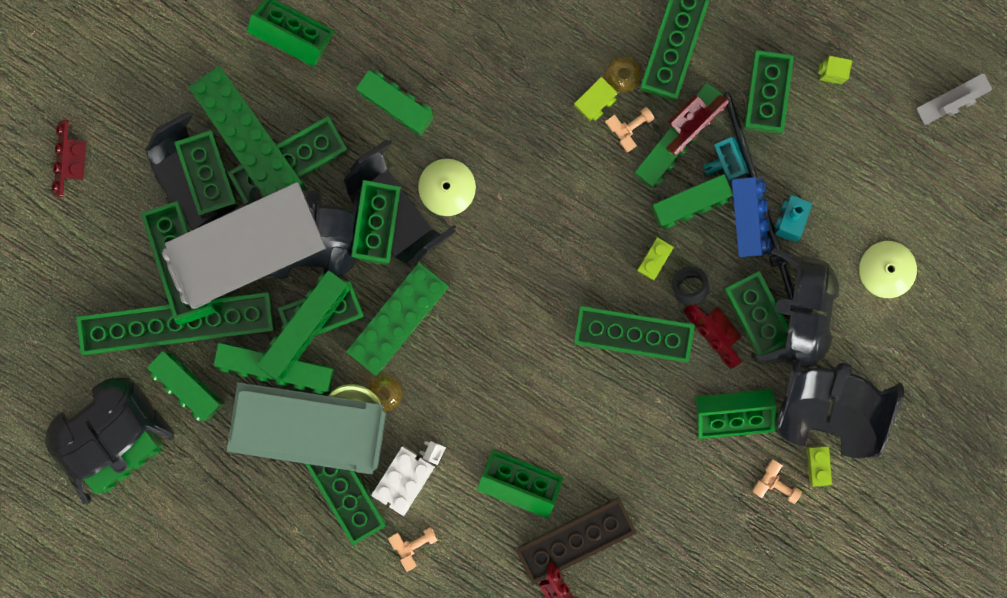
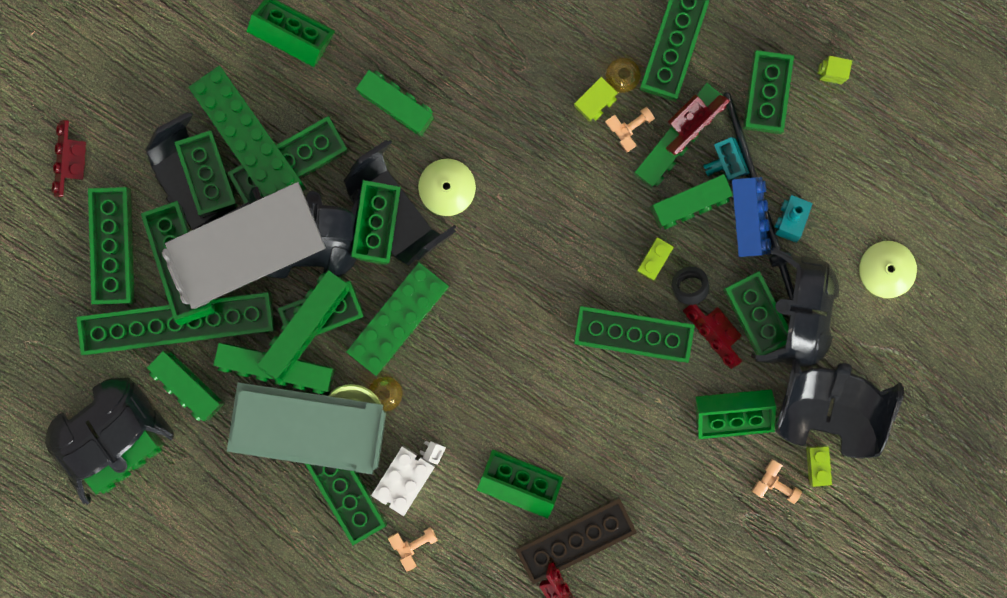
light grey bracket [916,74,992,125] -> none
none -> green brick [88,187,135,305]

